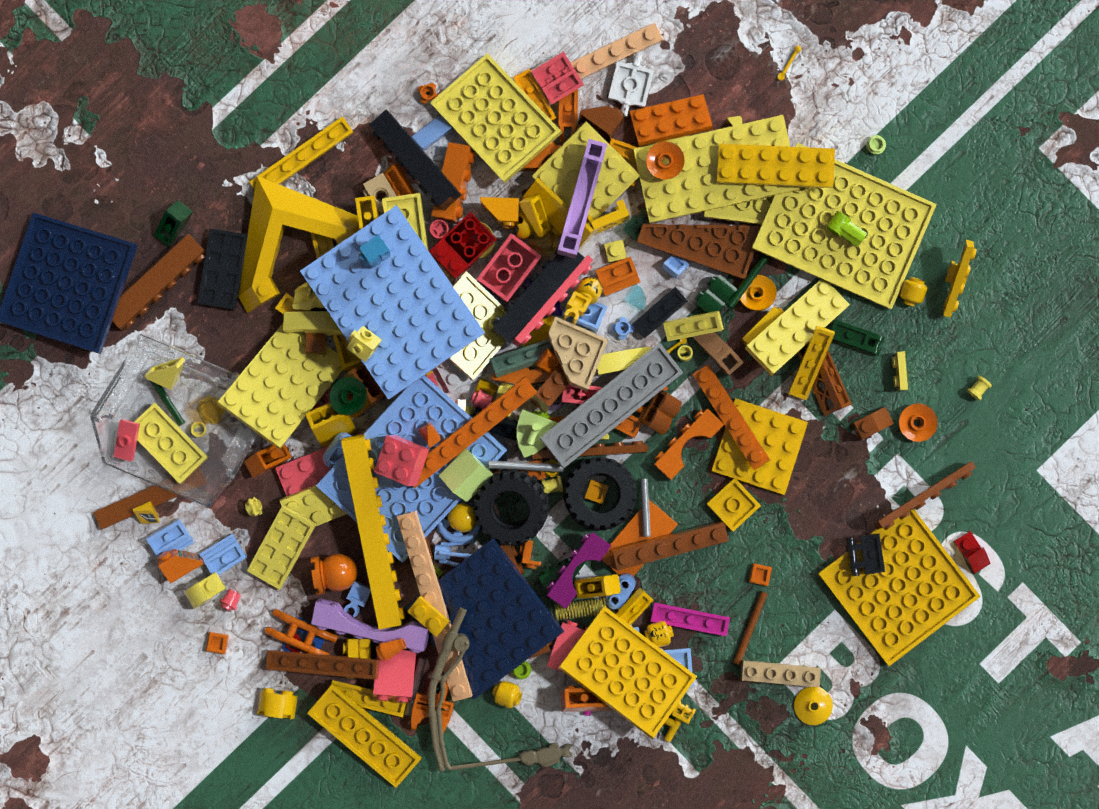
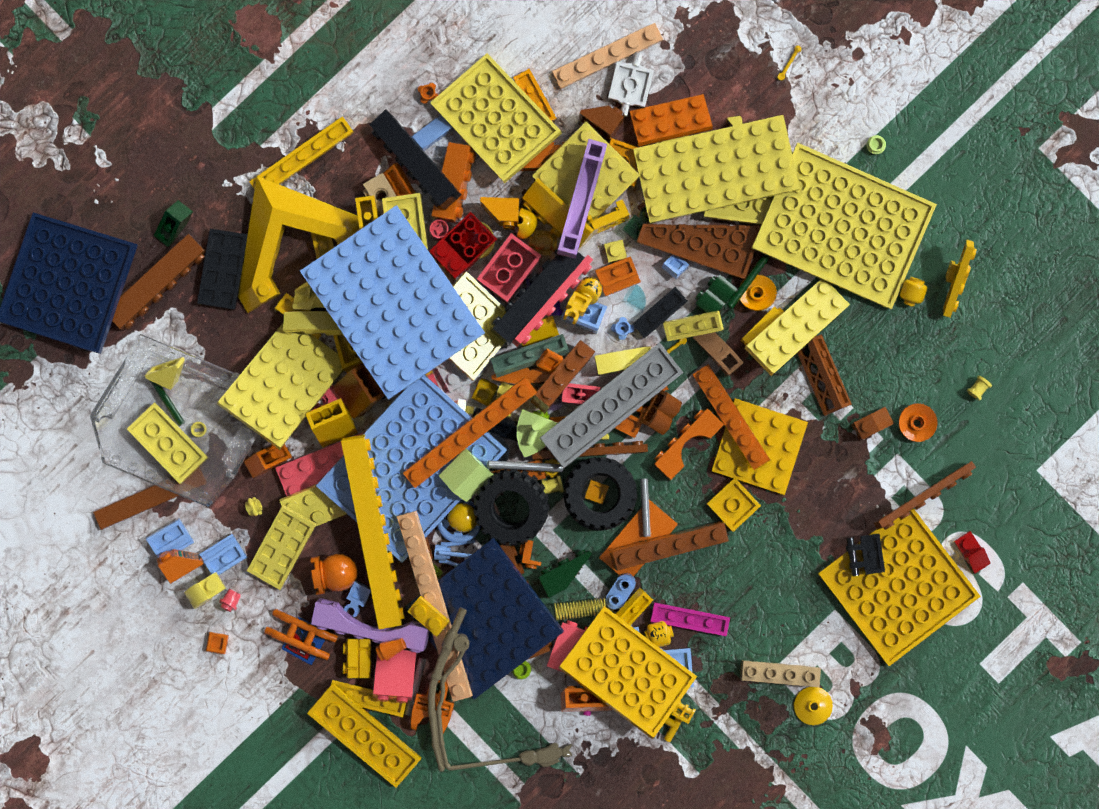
coral plate [113,419,140,462] -> none
yellow slope [133,501,160,524] -> none
clear yellow head [196,395,225,425] -> none
yellow cylinder [256,688,298,719] -> none
dark orange plate [266,650,379,680] -> none
dark orange tile [305,333,325,355] -> none
light blue plate [323,432,352,468] -> none
dark green dish [329,377,367,415] -> none
light yellow brick [347,326,382,362] -> none
dark azure brick [358,235,391,268] -> none
coral brick [374,435,429,486] -> none
orange slope [419,422,441,448] -> none
coral hose [470,389,493,409] -> none
yellow head [492,680,522,709] -> none
yellow slope [519,194,551,237] -> none
coral slope [531,51,584,105] -> none
magenta arch [546,532,611,609] -> none
tan plate [547,316,609,392] -> none
orange hinge [558,89,578,143] -> none
yellow brick [575,574,621,599] -> none
orange dish [646,141,685,180] -> none
light yellow hinge [677,345,693,362] -> none
yellow plate [717,144,835,188] -> none
dark orange bar [733,591,768,665] -> none
orange tile [749,563,772,586] -> none
yellow plate [788,325,835,400] -> none
lime piece [826,211,867,247] -> none
dark green plate [831,320,885,356] -> none
light yellow plate [892,351,908,391] -> none

